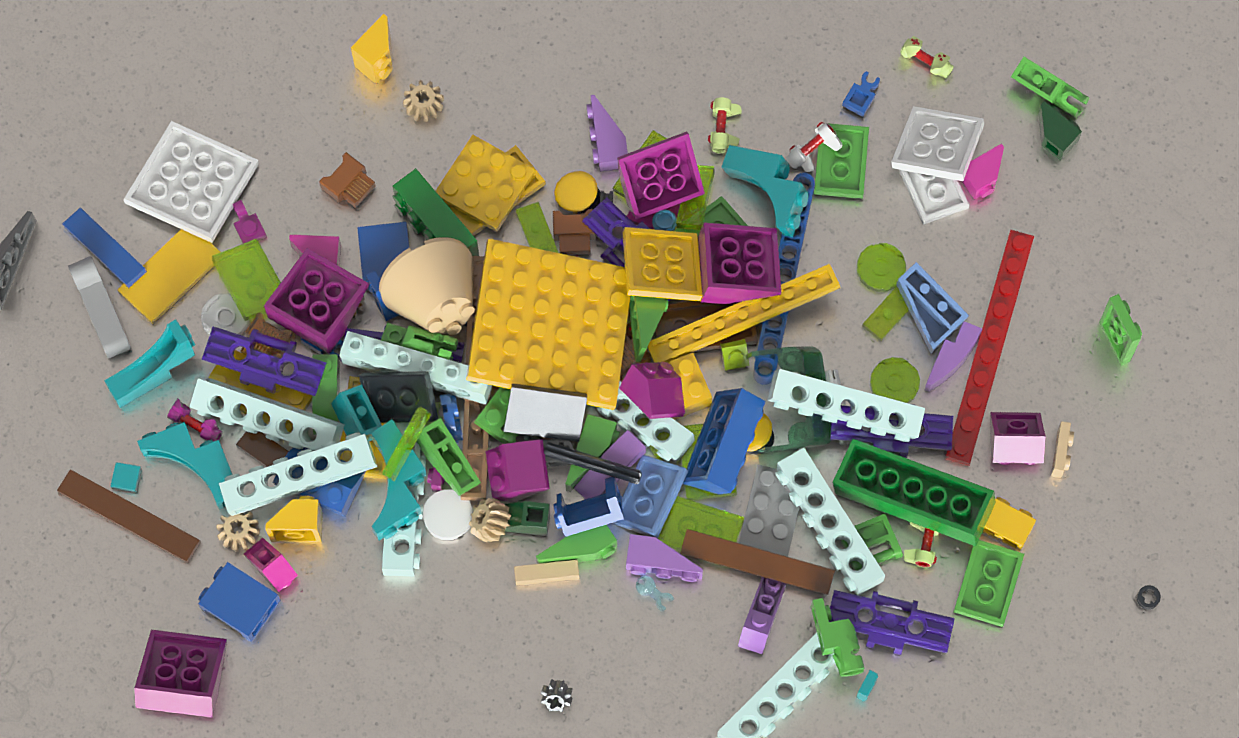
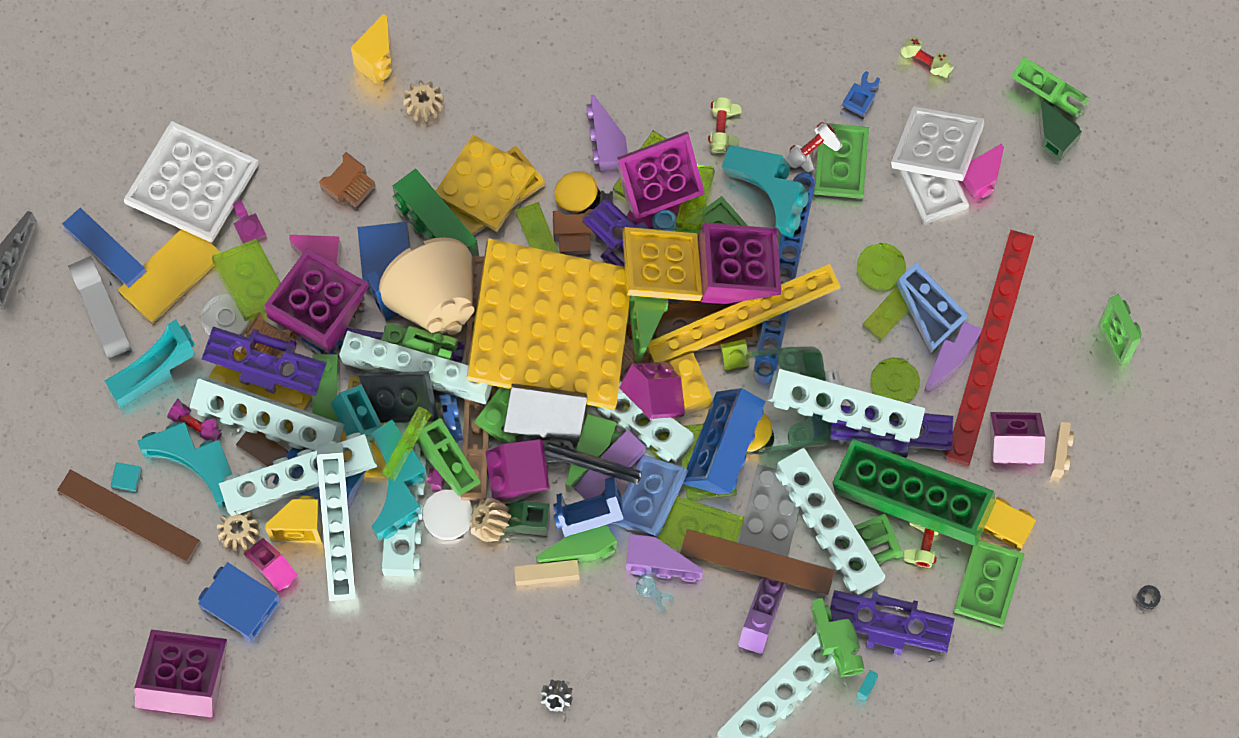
none -> light aqua brick [316,443,355,601]

